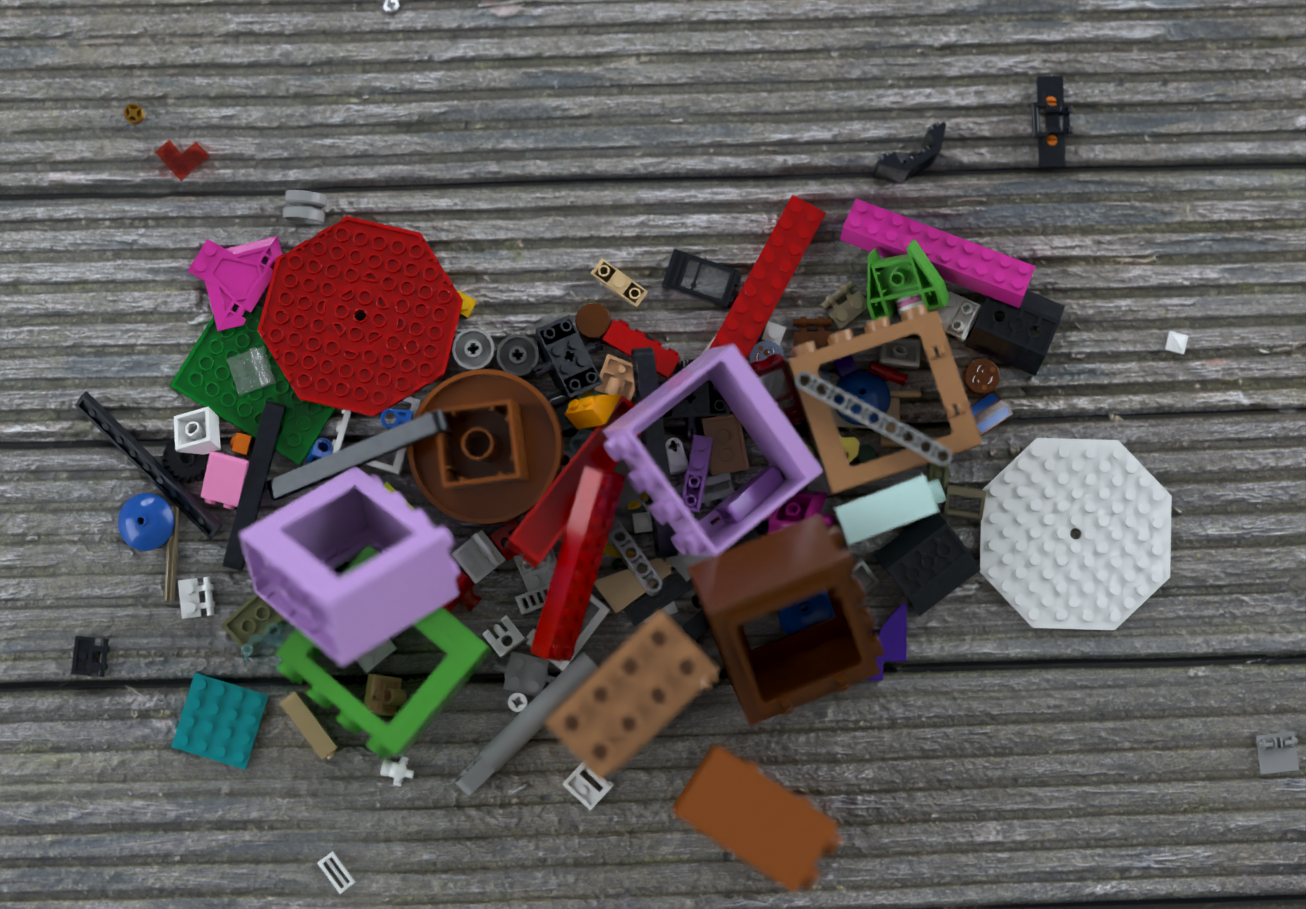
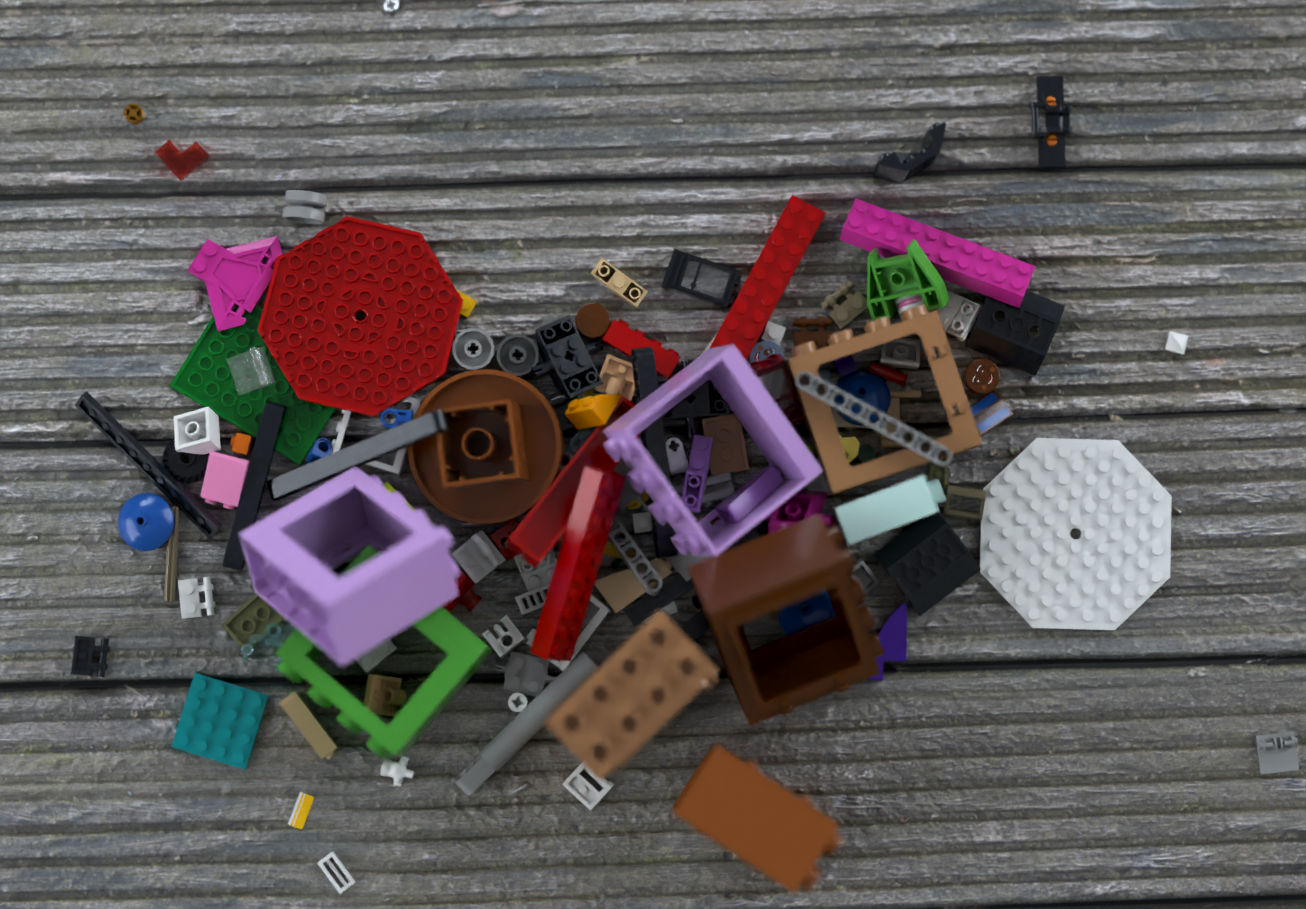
none -> yellow sticker [288,792,314,829]

